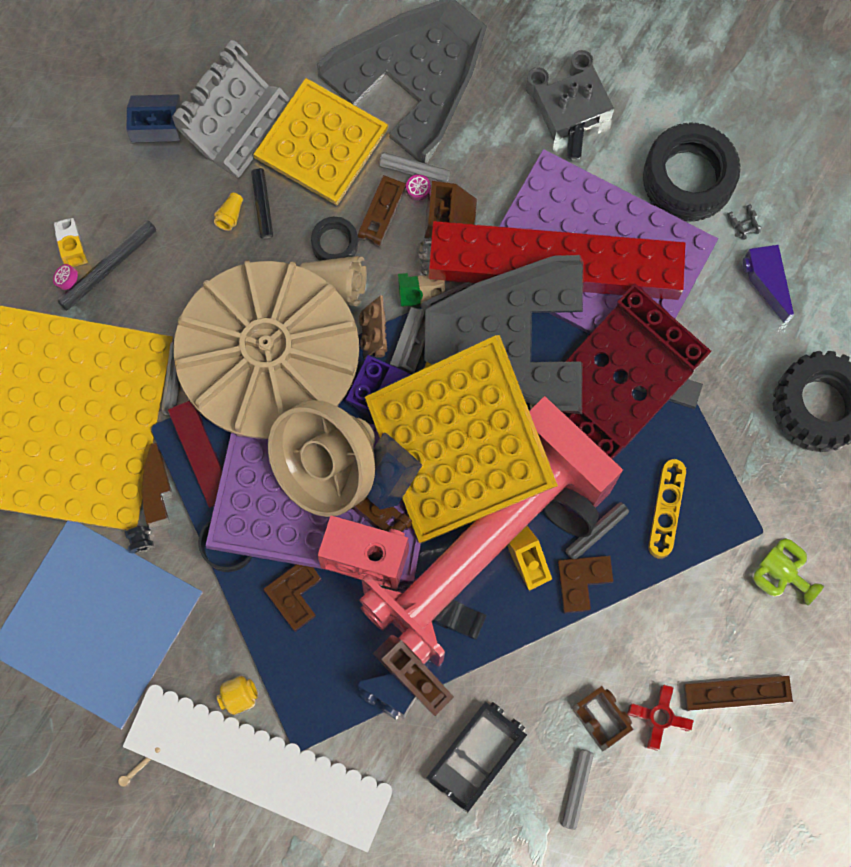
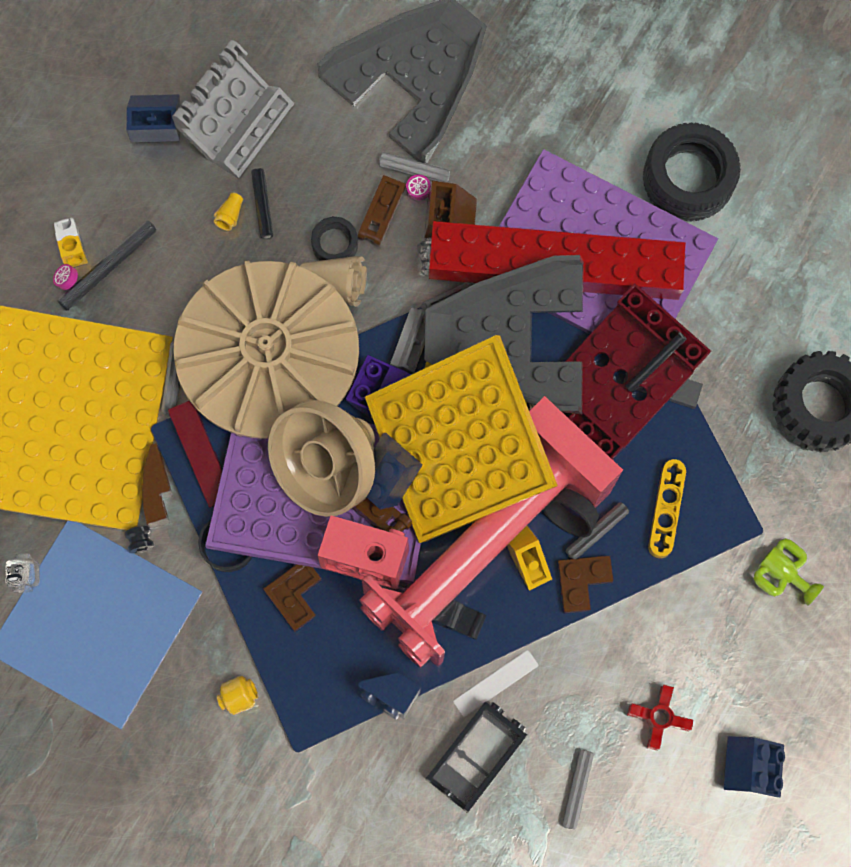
tan hinge [118,747,160,787] -> none
white sticker [123,685,392,853] -> none
yellow plate [254,78,388,206] -> none
medium nougat hinge [359,295,387,359] -> none
reddish brown slope [373,635,454,716] -> none
leg [398,273,445,306] -> none
dark grey piece [526,50,614,160] -> none
reddish brown window [571,686,634,752] -> none
reddish brown plate [683,676,793,712] -> none
dark grey piece [728,204,761,240] -> none
dark purple slope [743,245,794,323] -> none
none -> clear head [5,553,40,593]
none -> white sticker [453,650,539,717]
none -> black bar [625,332,687,392]
none -> dark blue slope [724,736,785,798]

